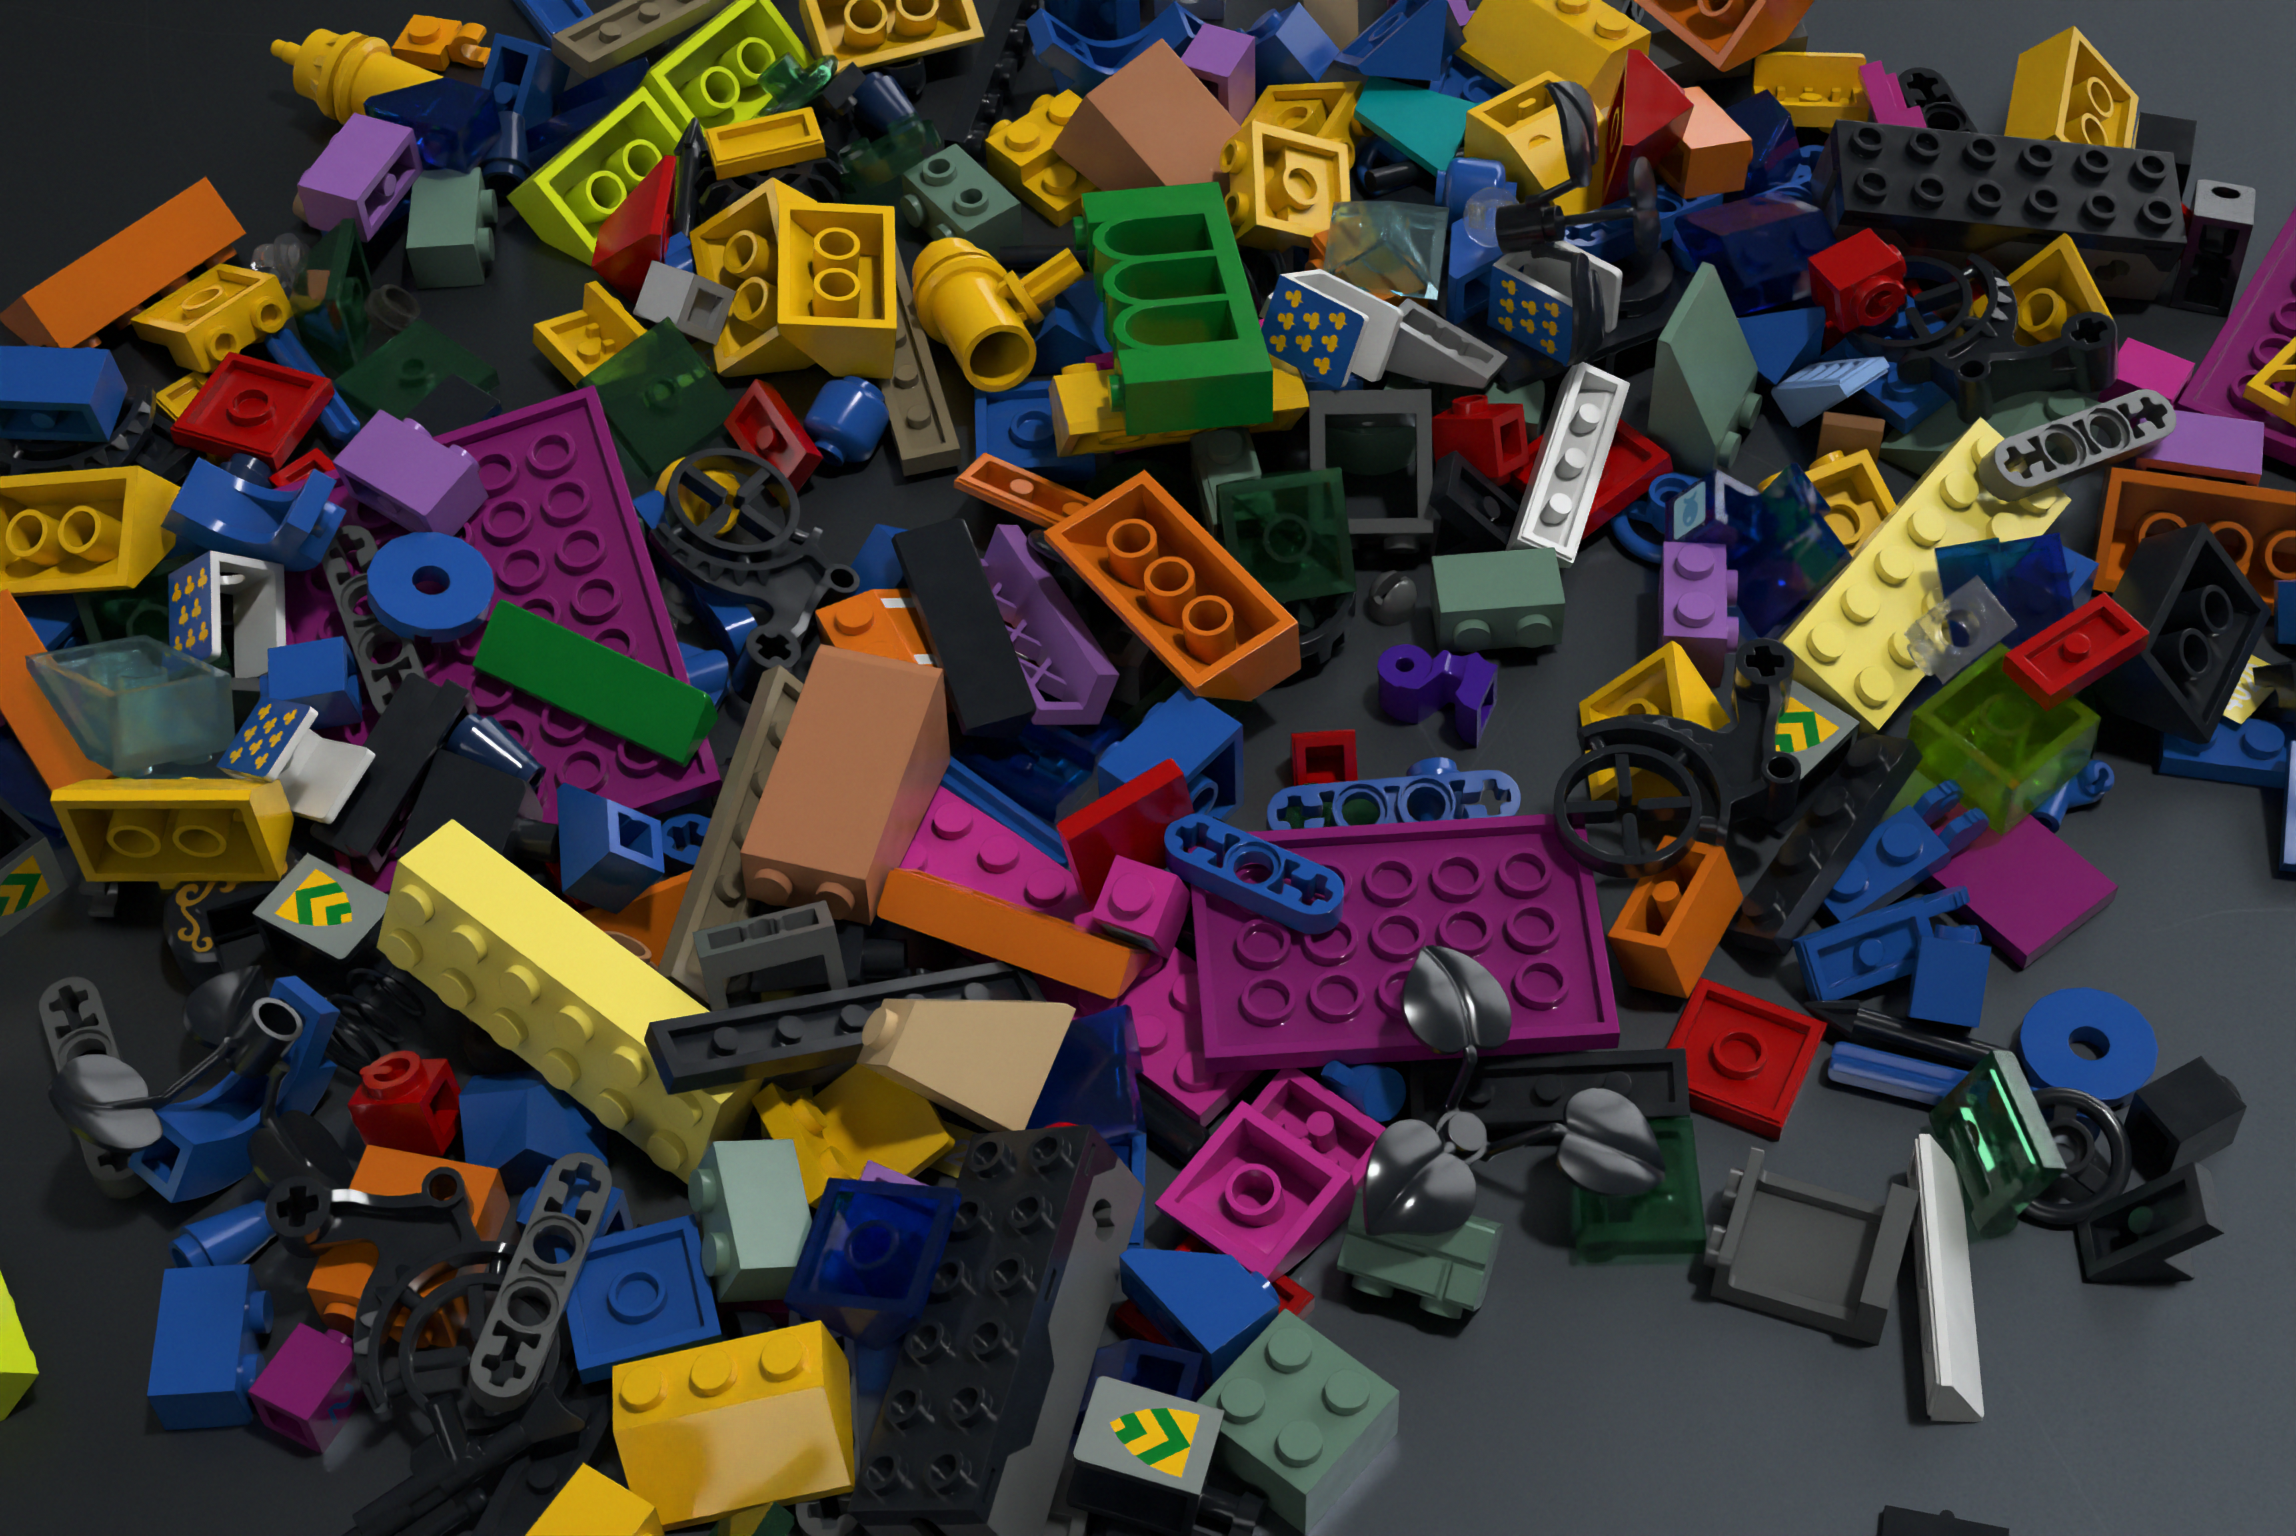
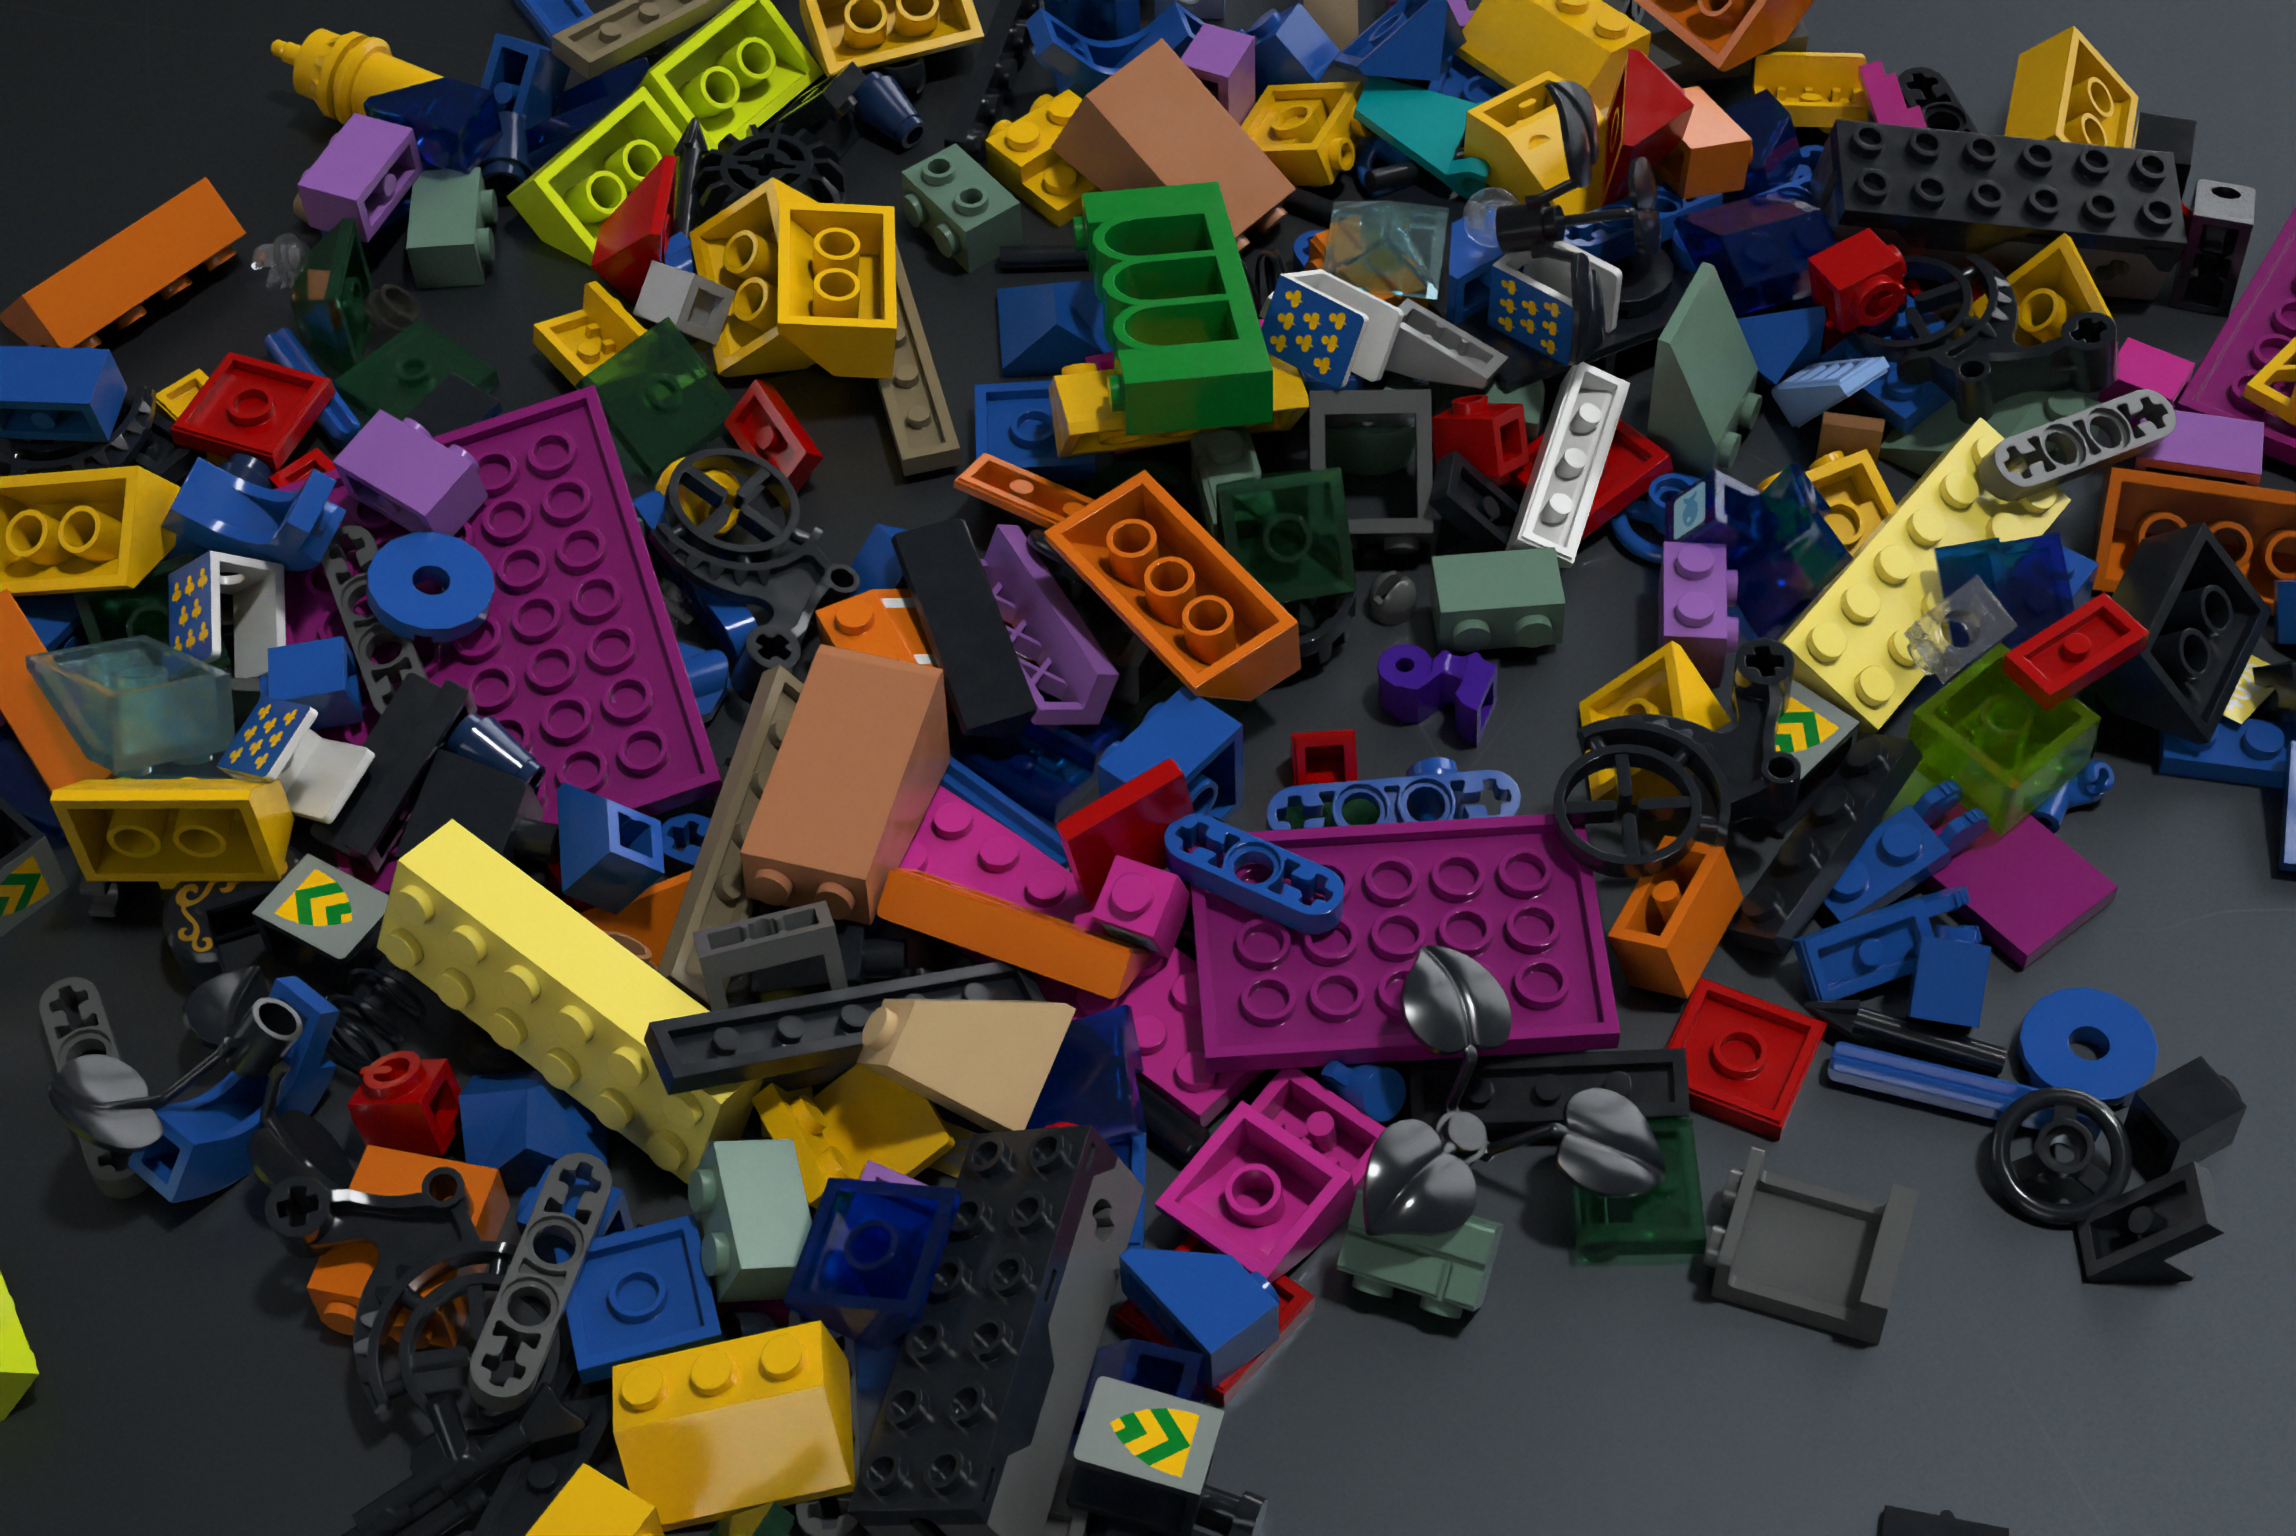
yellow plate [130,263,296,373] -> none
blue brick [147,1264,274,1430] -> none
blue cone [168,1198,276,1268] -> none
magenta brick [248,1322,366,1455] -> none
light orange plate [392,14,491,71] -> none
green slope [473,599,719,768] -> none
yellow tile [704,107,826,181] -> none
clear green piece [754,51,839,119] -> none
blue head [803,376,889,467] -> none
clear green plate [837,111,943,194] -> none
yellow piece [912,237,1086,392] -> none
sand green brick [1196,1308,1400,1535] -> none
yellow plate [1219,121,1352,253] -> none
blue head [1433,157,1517,231] -> none
white slope [1907,1134,1984,1422] -> none
clear green plate [1929,1050,2066,1239] -> none

